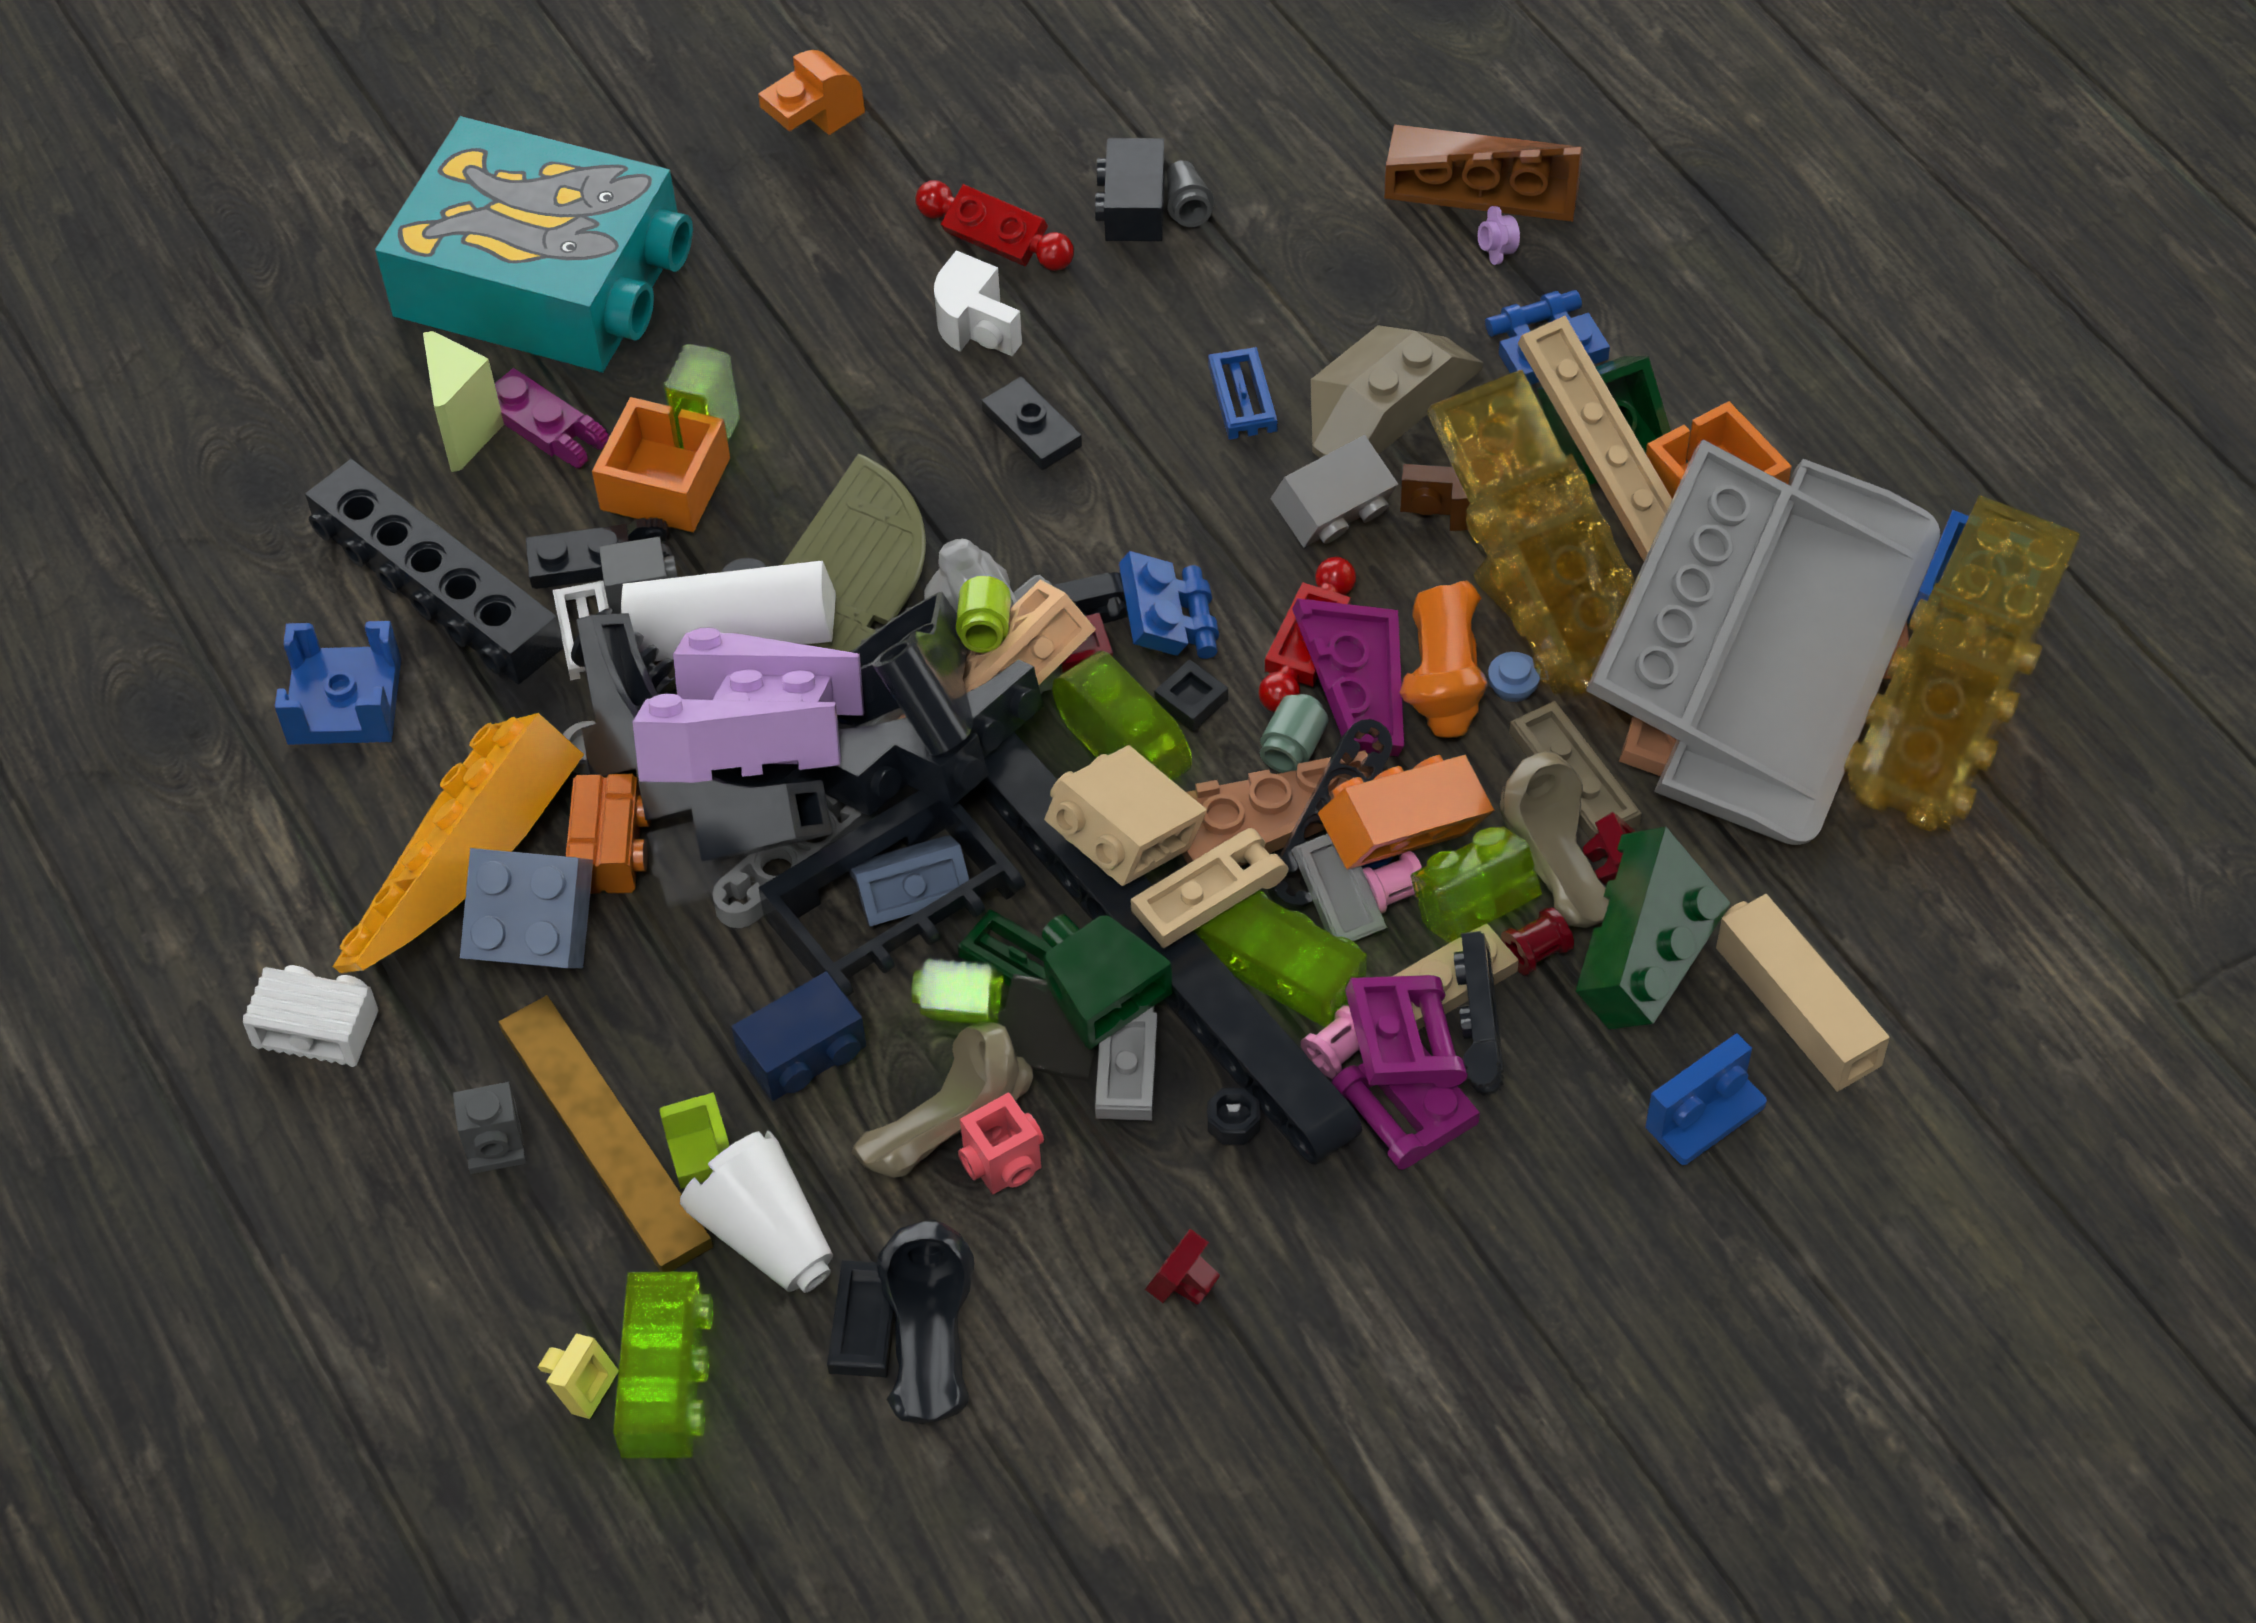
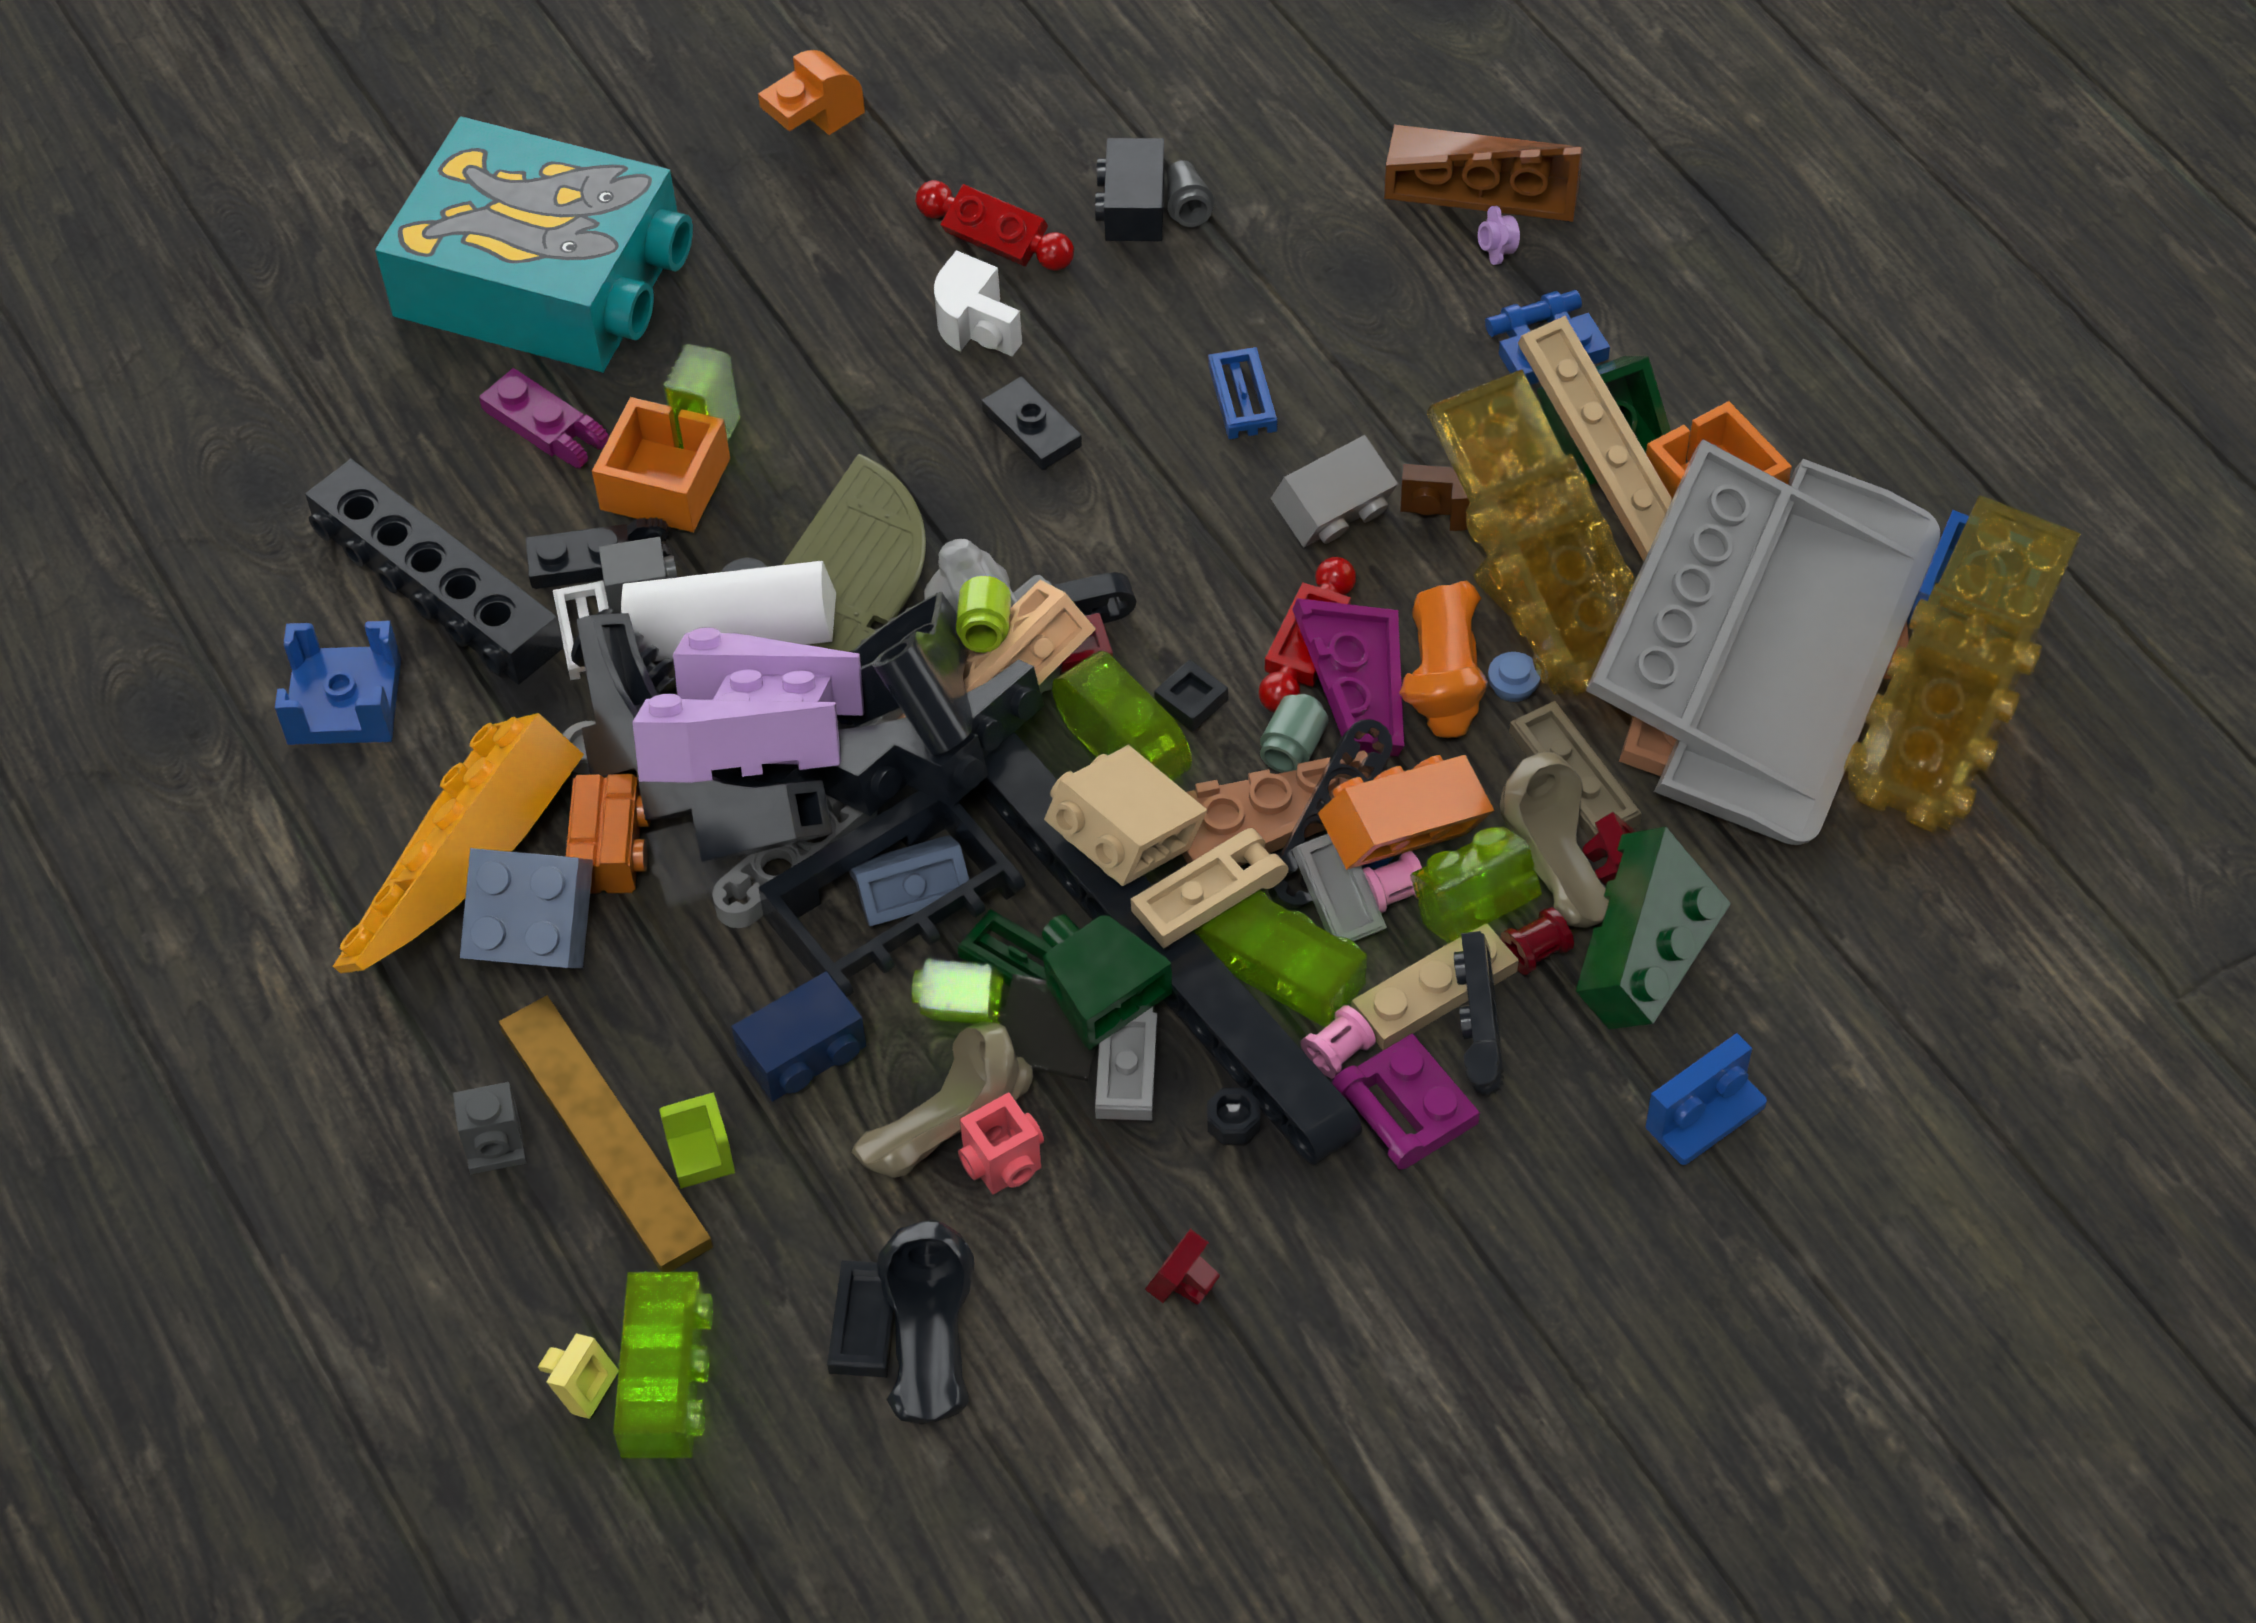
white brick [243,965,378,1067] -> none
yellowish green slope [423,331,504,472] -> none
white cone [680,1131,833,1293] -> none
blue plate [1119,551,1219,659] -> none
dark tan wedge [1310,325,1483,458] -> none
magenta plate [1345,975,1467,1088] -> none
tan brick [1716,894,1890,1092] -> none

